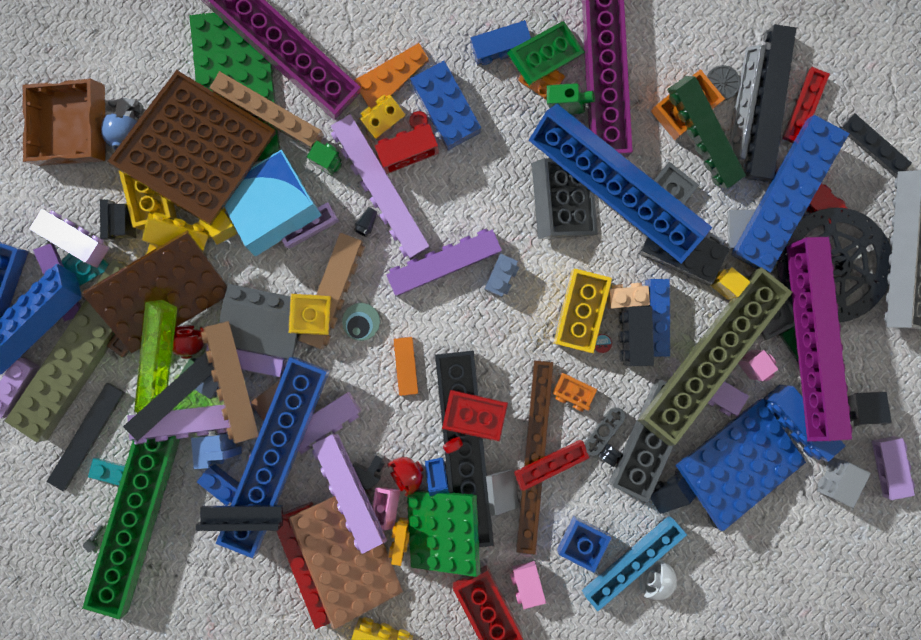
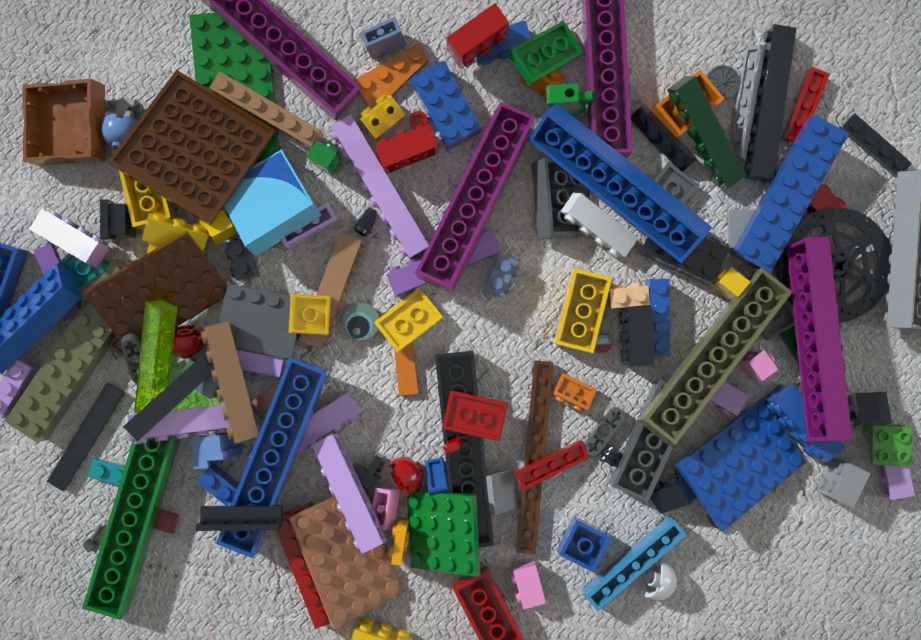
none -> dark grey beam [121,334,150,385]
none -> clear red tile [154,509,180,534]
none -> black brick [225,239,260,282]
none -> sand blue brick [360,17,407,61]
none -> yellow plate [374,288,443,353]
none -> magenta brick [415,102,535,294]
none -> red brick [446,3,509,69]
none -> white brick [561,193,638,258]
none -> black plate [631,103,696,172]
none -> bright green bracket [863,424,912,466]

